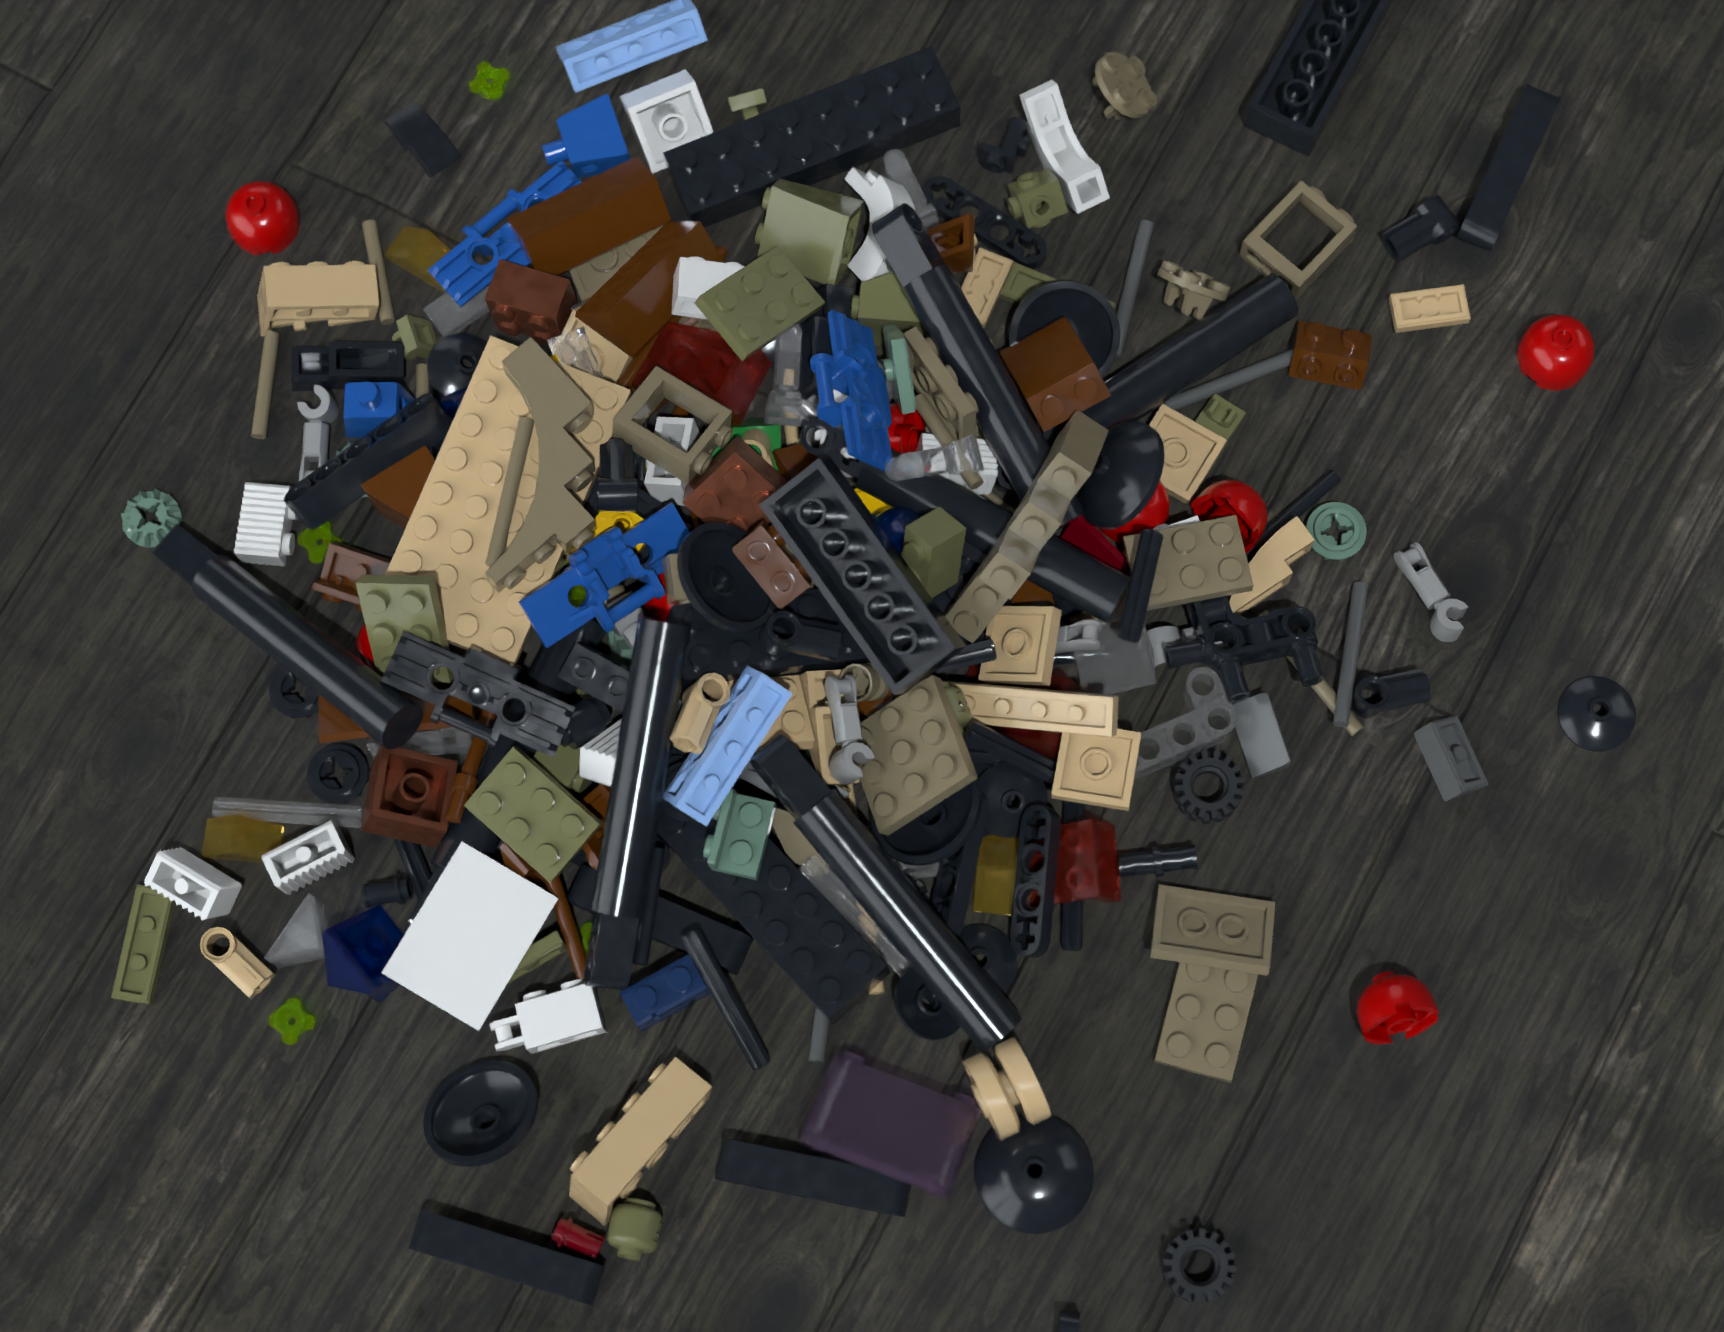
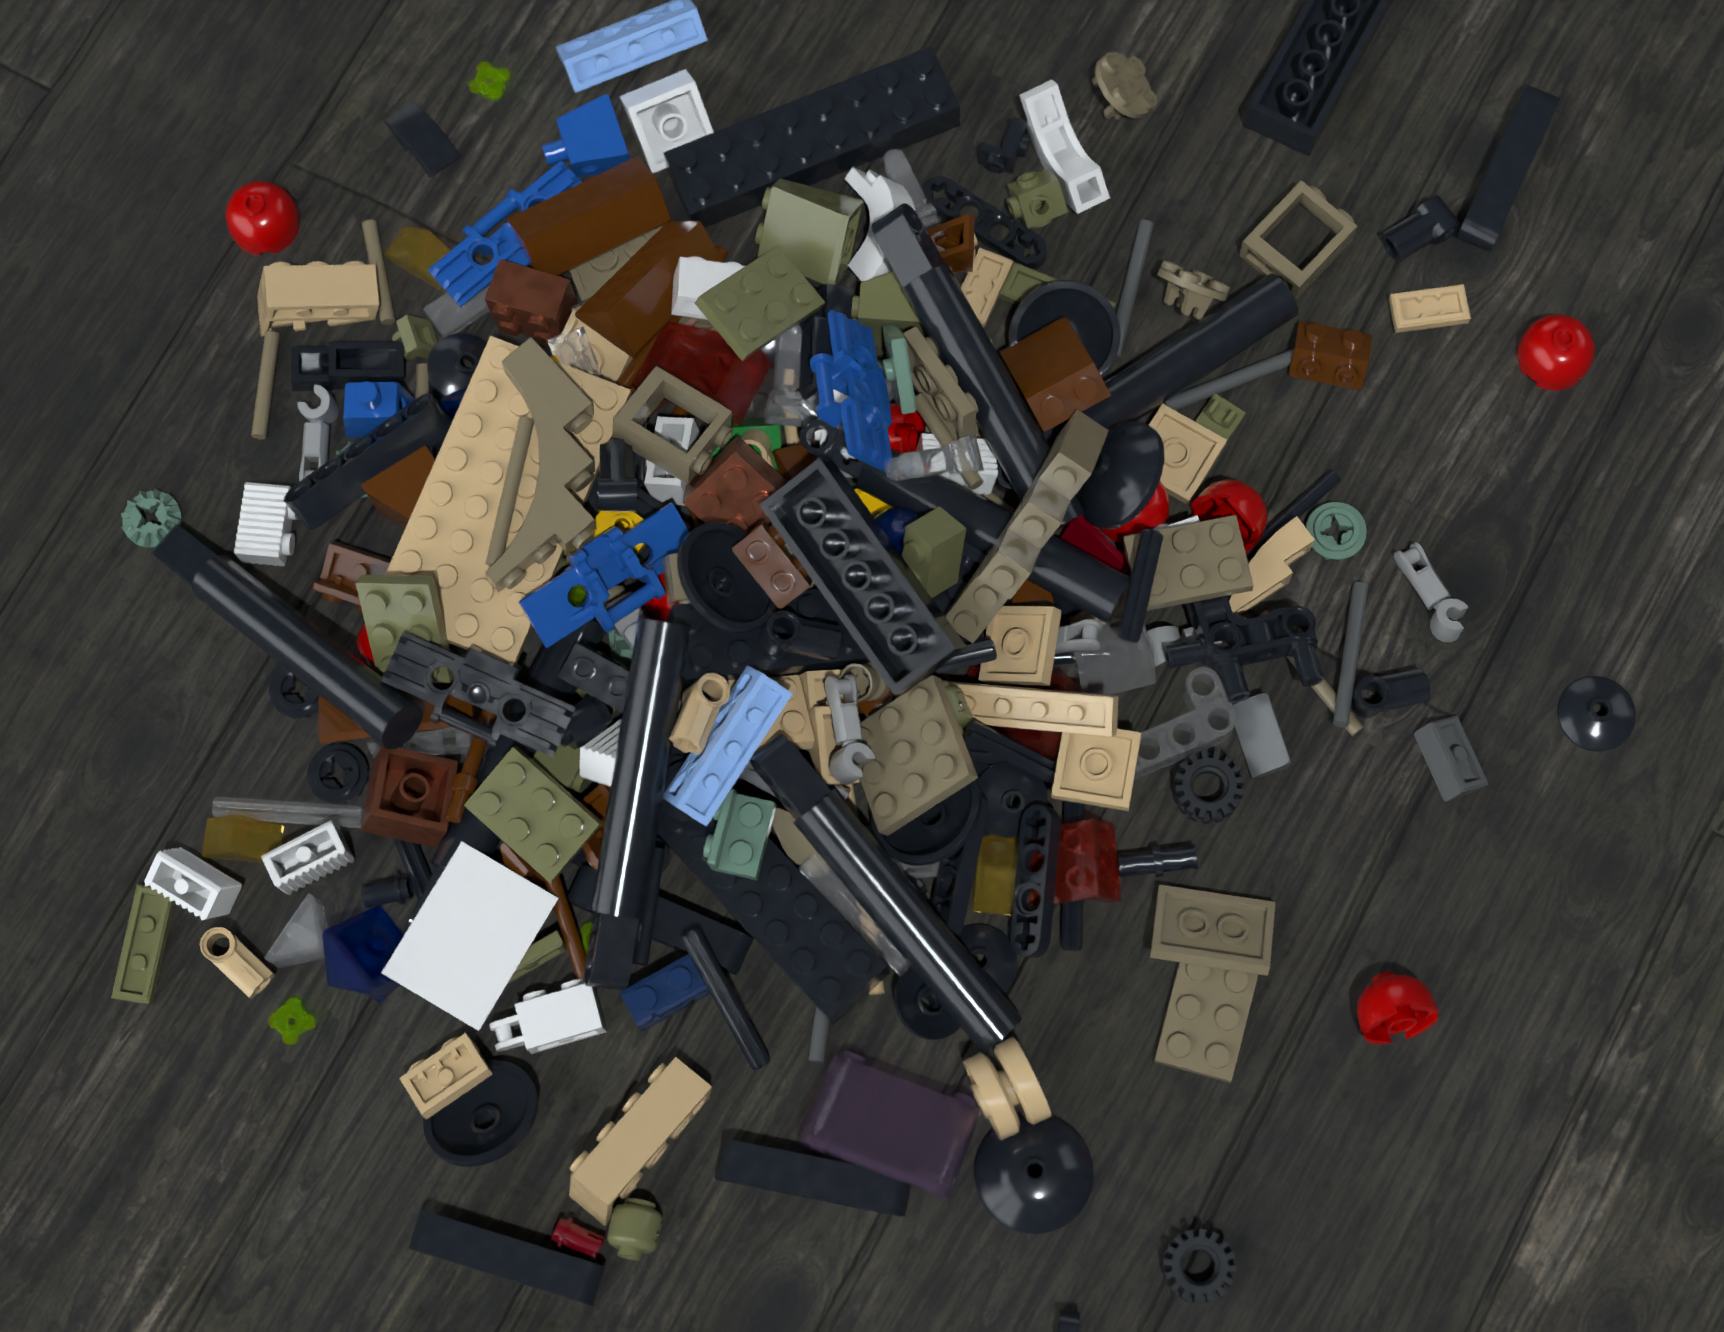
clear neon green plate [298,522,342,564] -> none
olive tile [727,88,767,120] -> none
none -> tan bracket [400,1033,492,1120]

